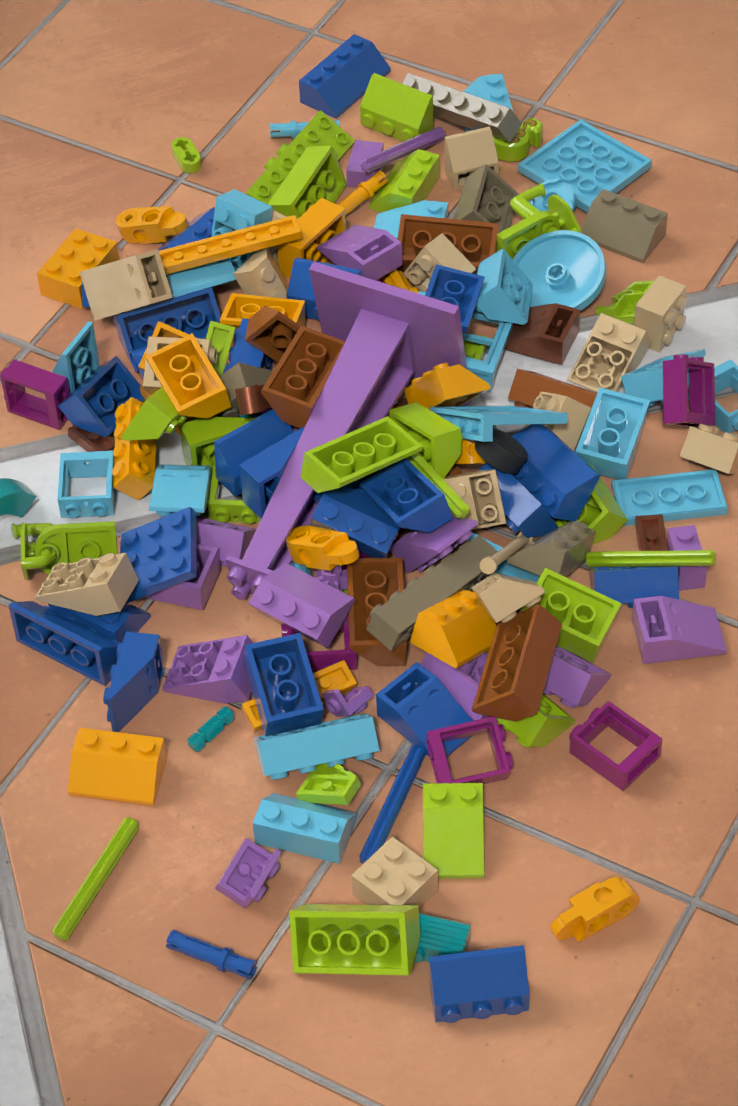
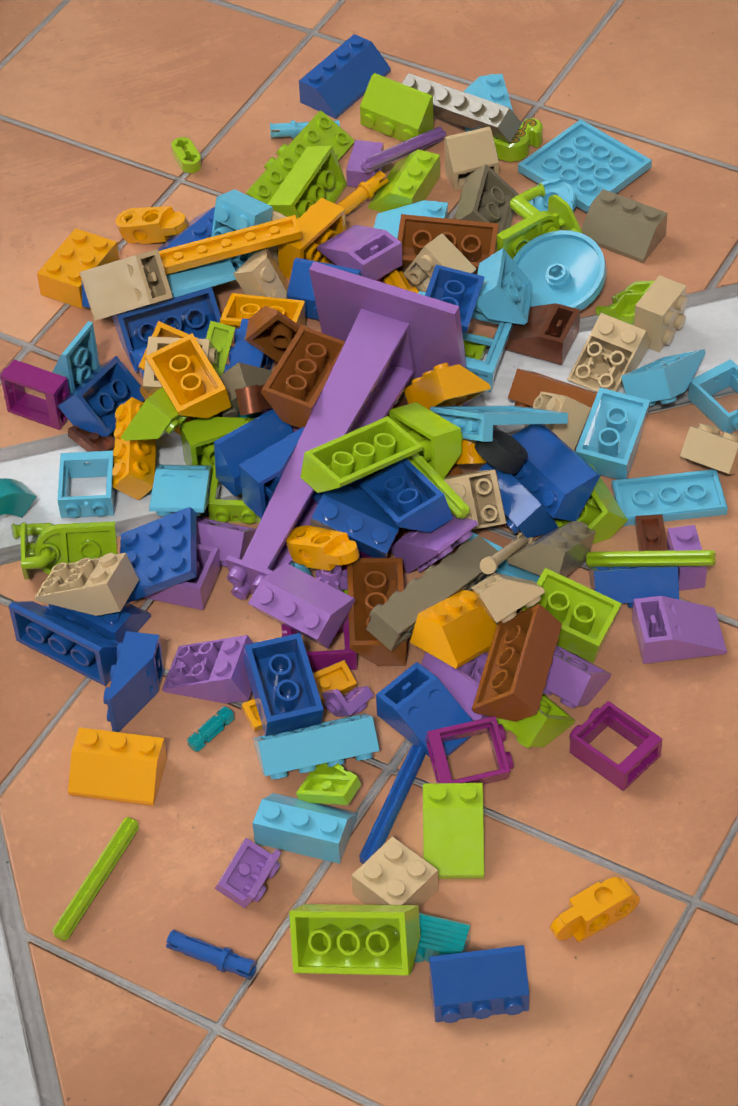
magenta window [663,354,715,427] -> none

